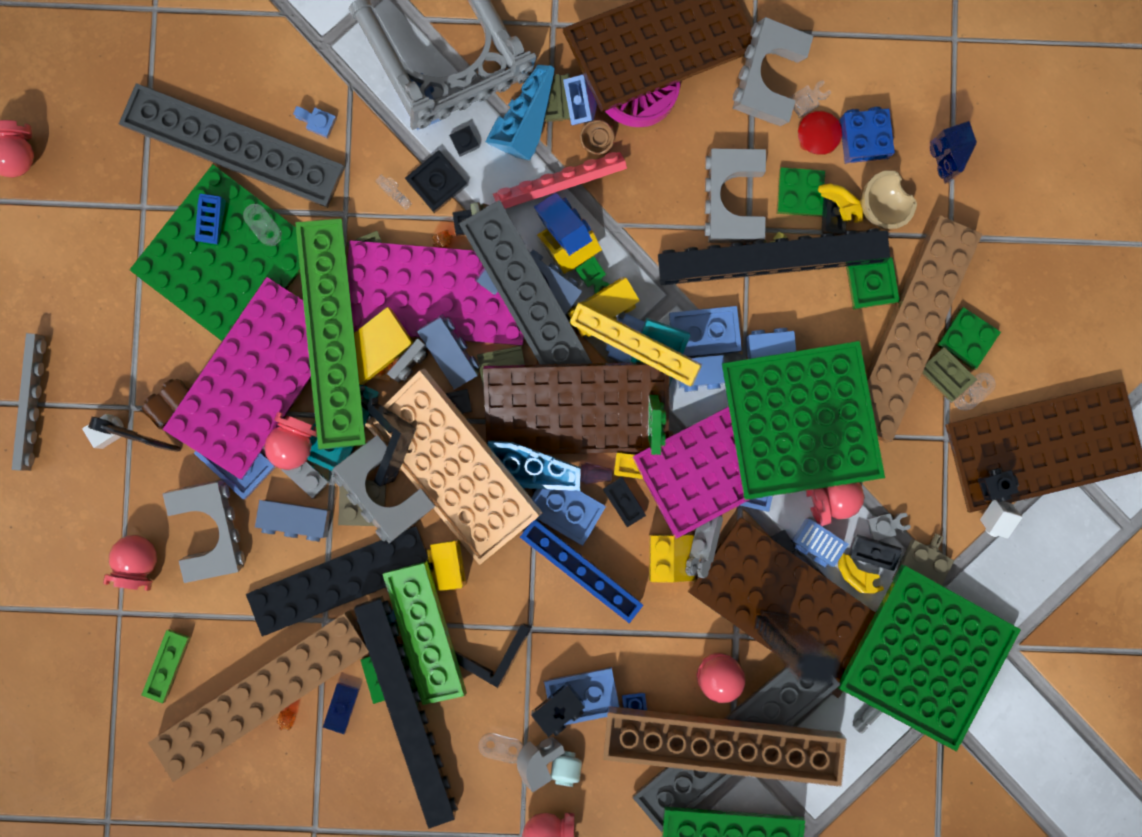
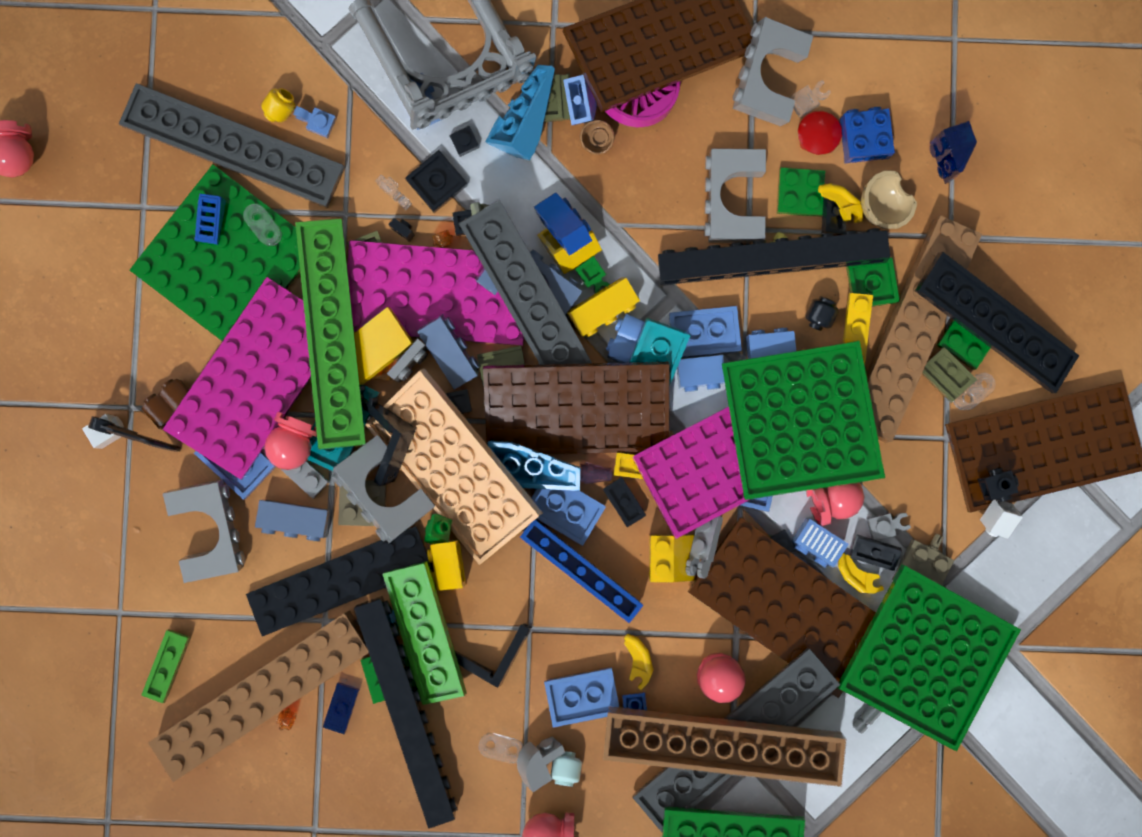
light grey plate [12,333,46,471] -> none
coral tile [103,535,157,591] -> none
coral plate [493,152,627,209] -> none
black brick [531,682,585,737] -> none
yellow plate [570,302,703,387] -> none
green plate [648,395,666,455] -> none
black brick [755,609,838,685] -> none
none -> yellow head [261,88,295,122]
none -> black plate [388,218,415,242]
none -> green bracket [424,514,452,544]
none -> yellow piece [624,633,654,690]
none -> black head [805,296,839,331]
none -> yellow plate [843,293,873,366]
none -> black plate [915,252,1079,393]

